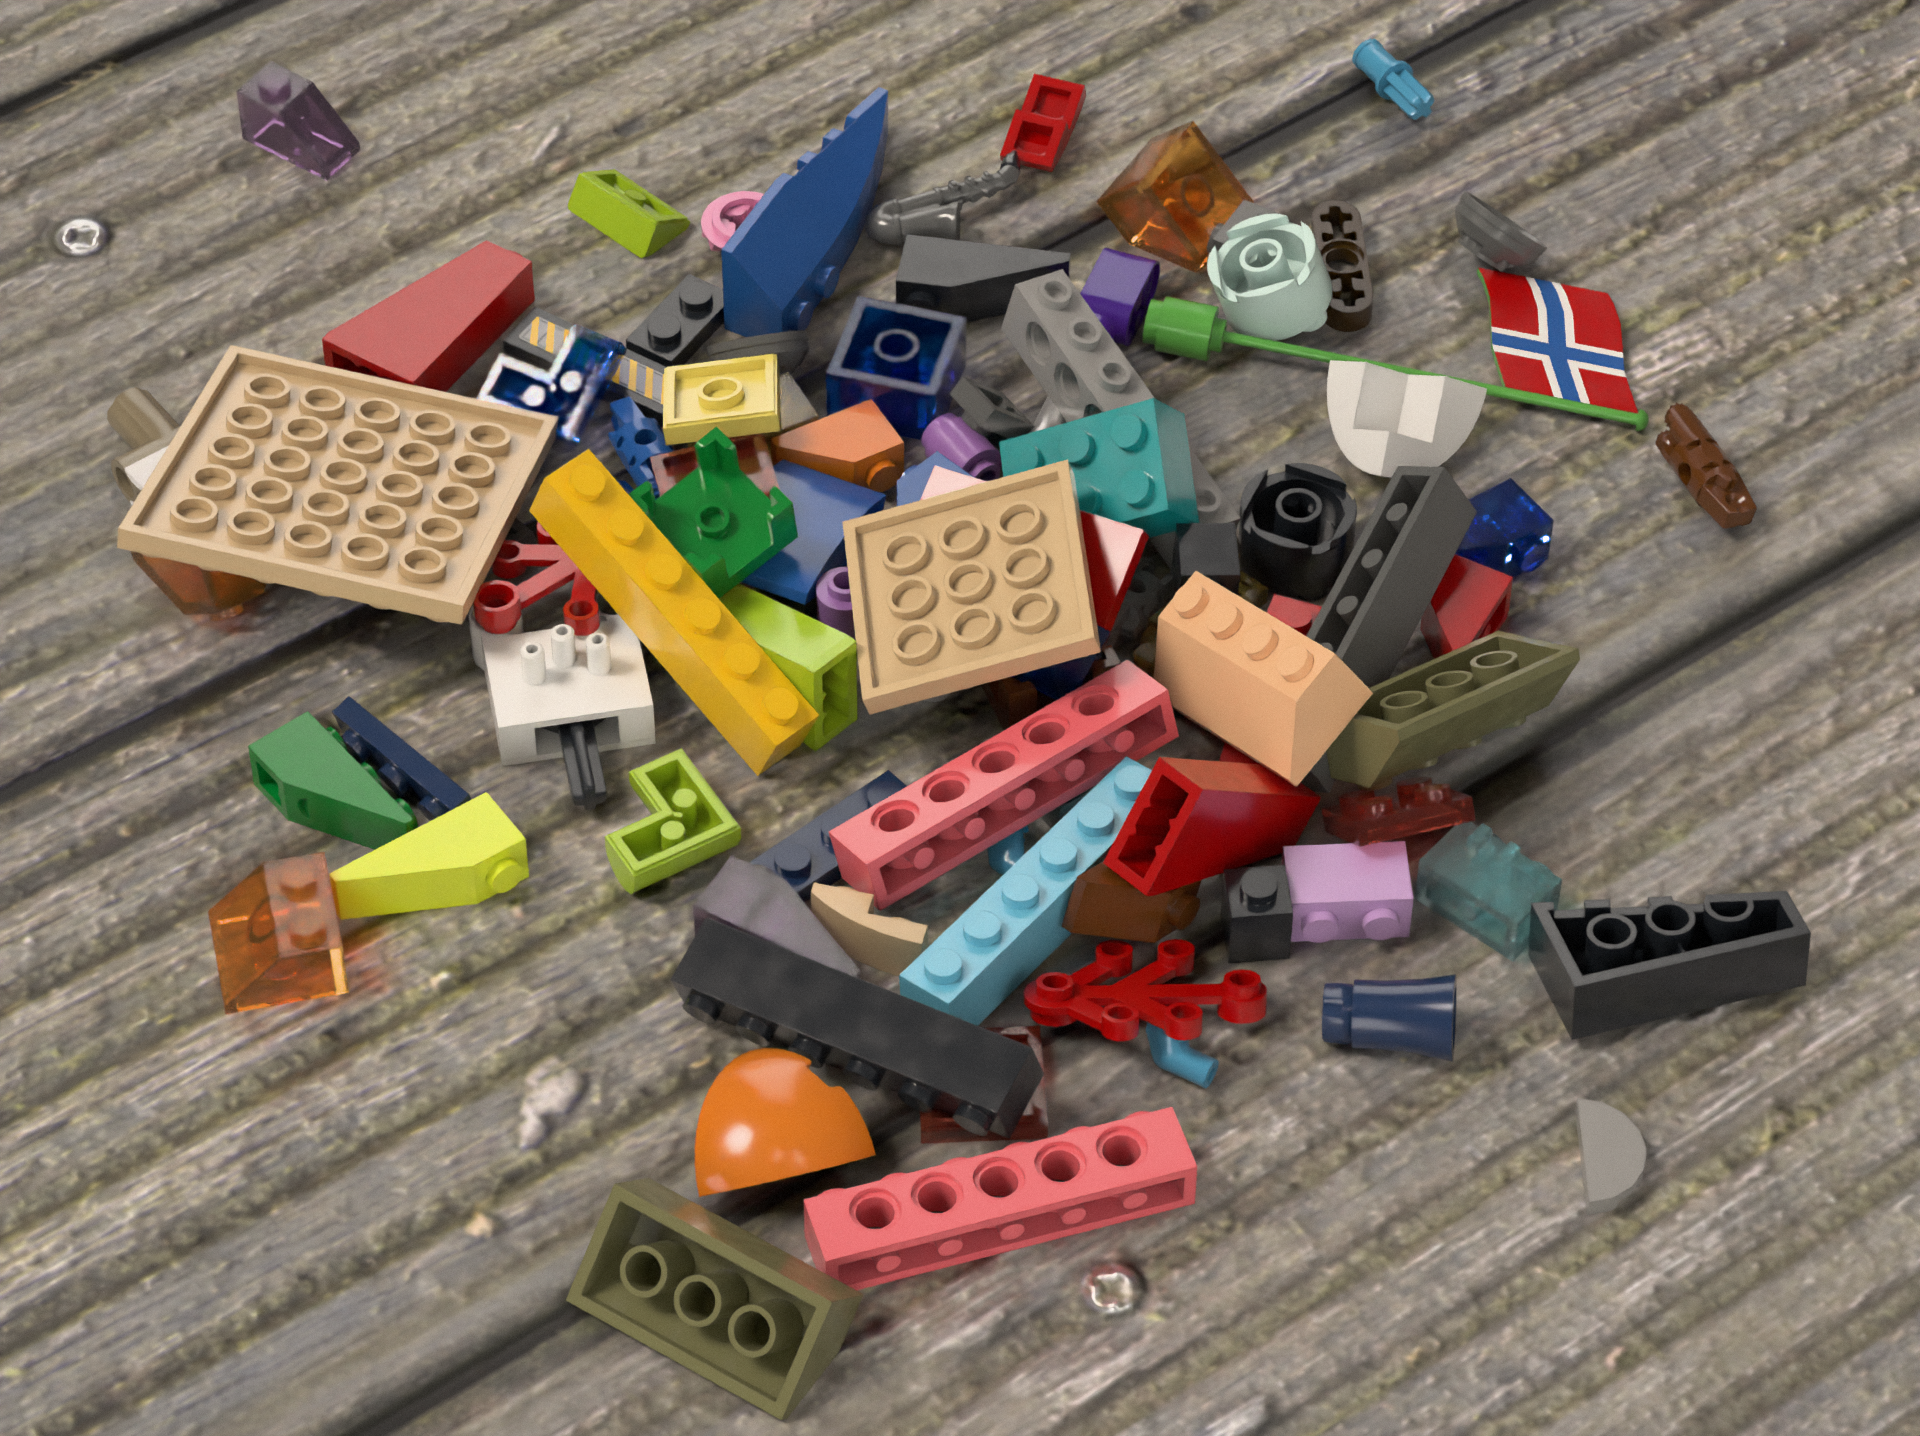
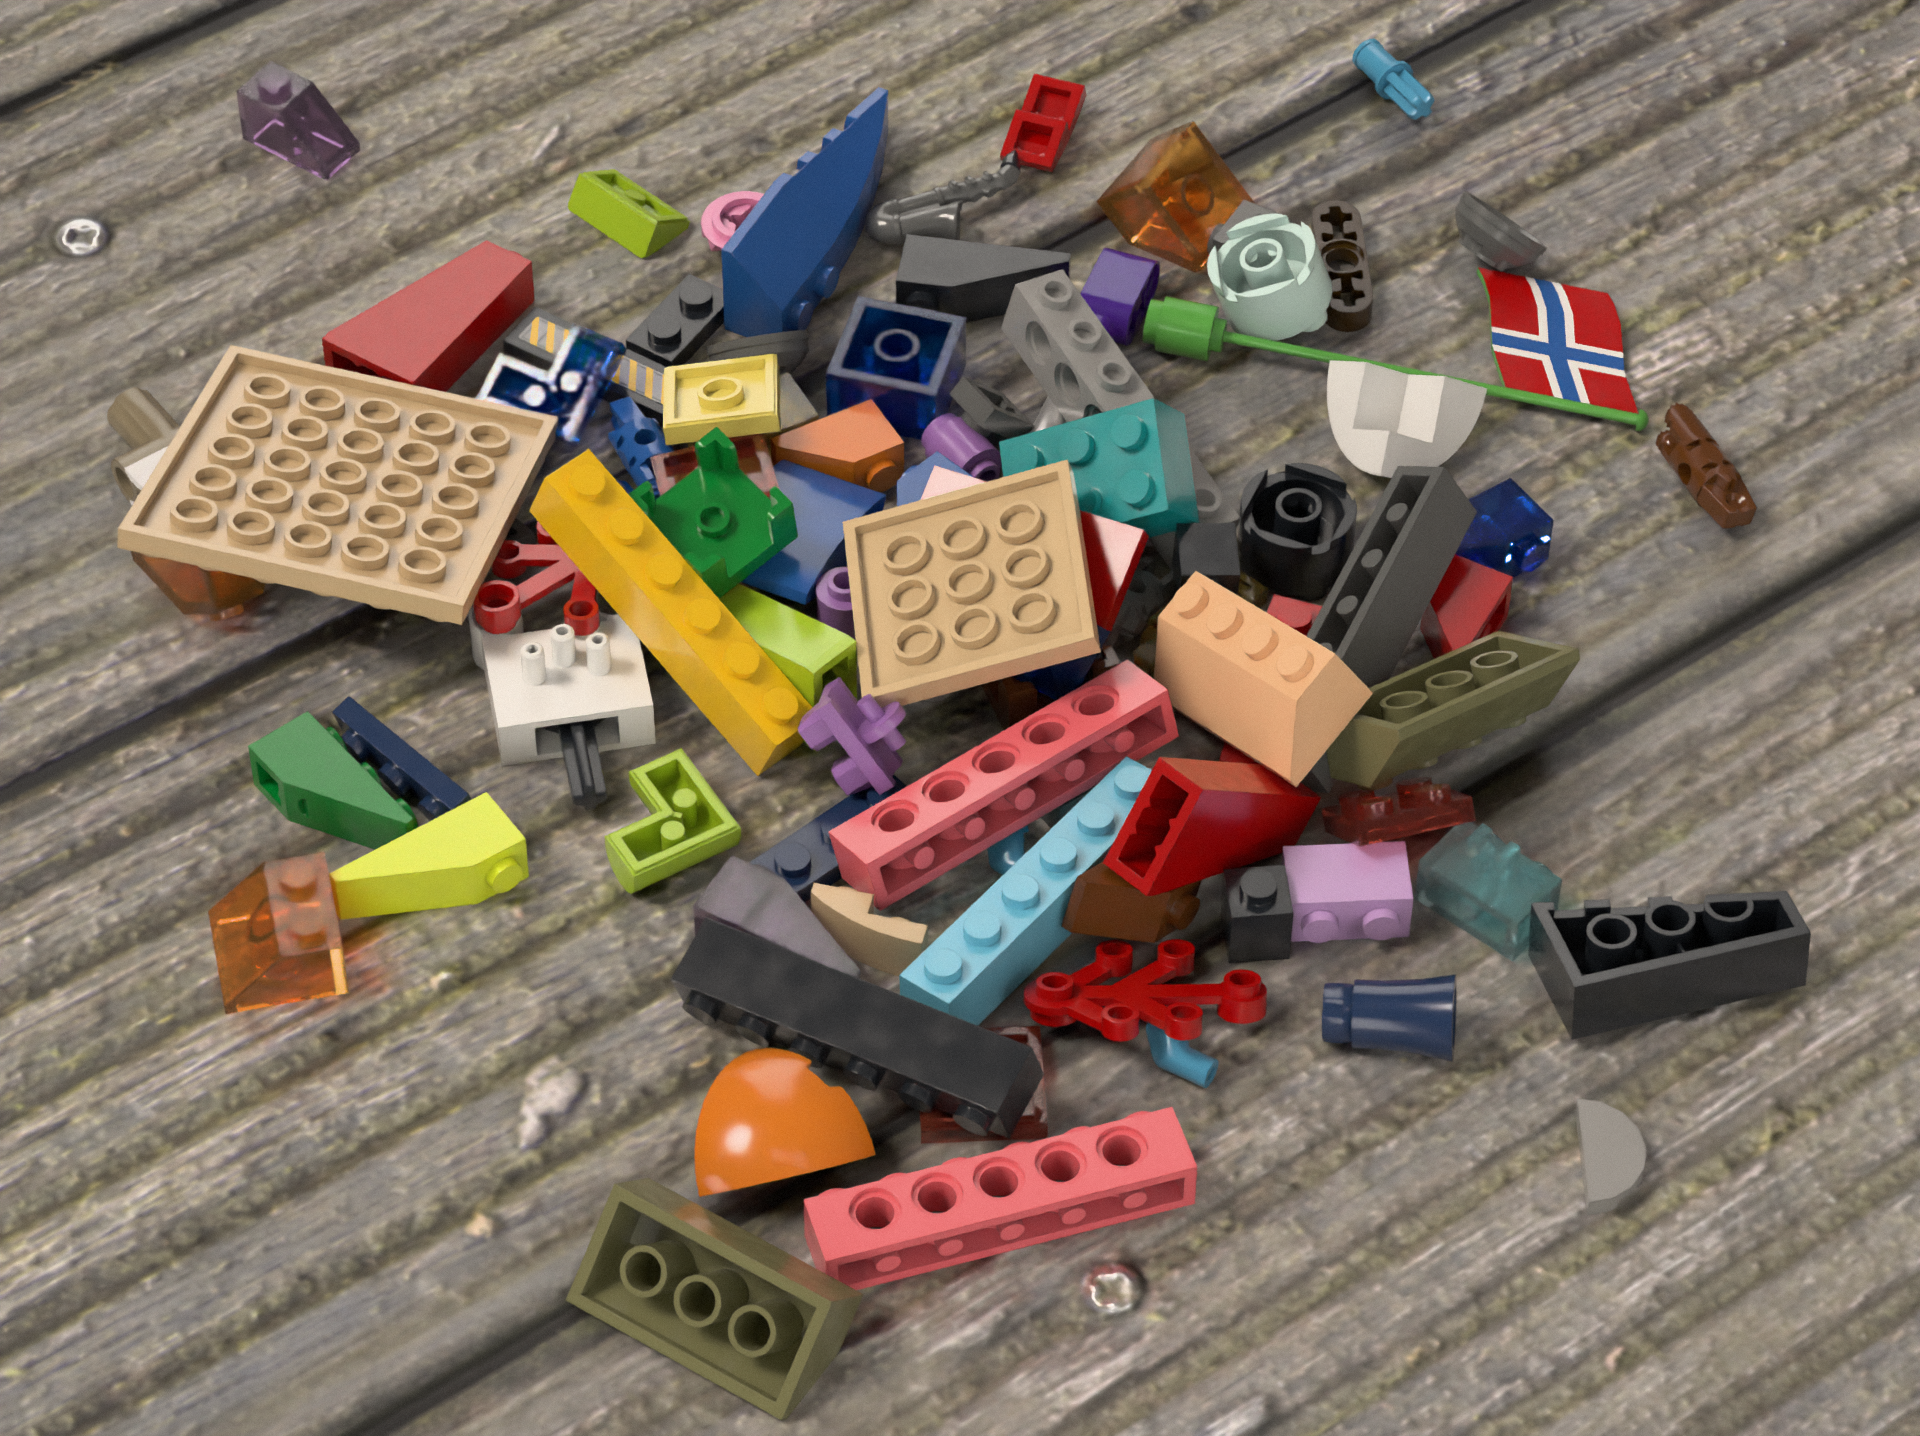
none -> medium lavender hips [798,677,906,796]

